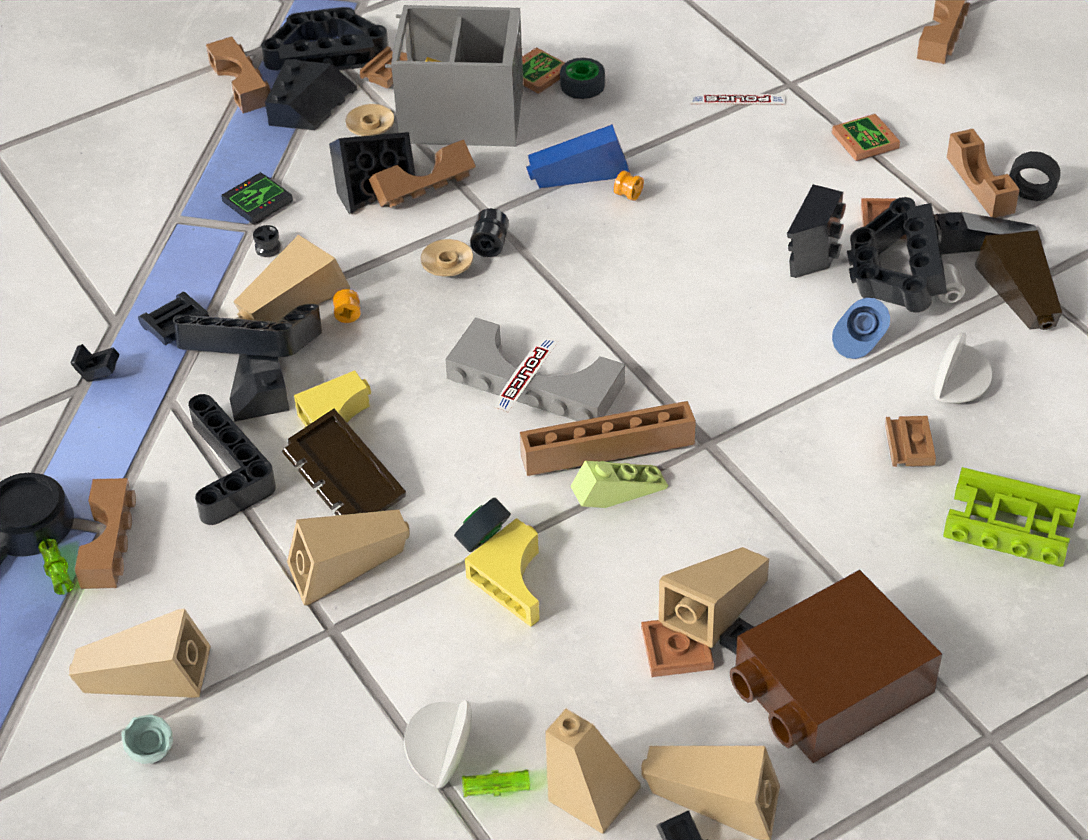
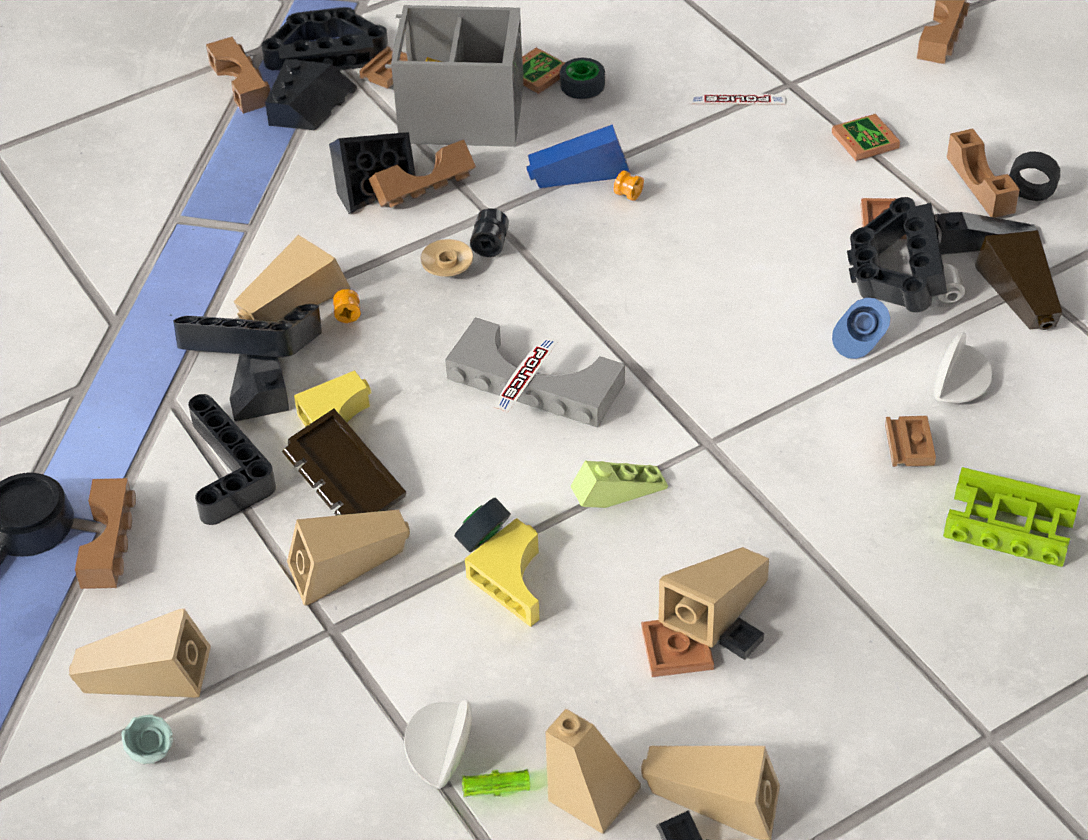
clear neon green pin [39,539,74,595] -> none
black bracket [71,344,120,382] -> none
black plate [138,291,209,346] -> none
tile [221,172,293,225] -> none
black wheel [253,225,281,257] -> none
tan dish [346,104,394,136] -> none
medium nougat brick [520,401,696,476] -> none
reddish brown brick [730,570,942,763] -> none
black wedge [787,184,846,278] -> none

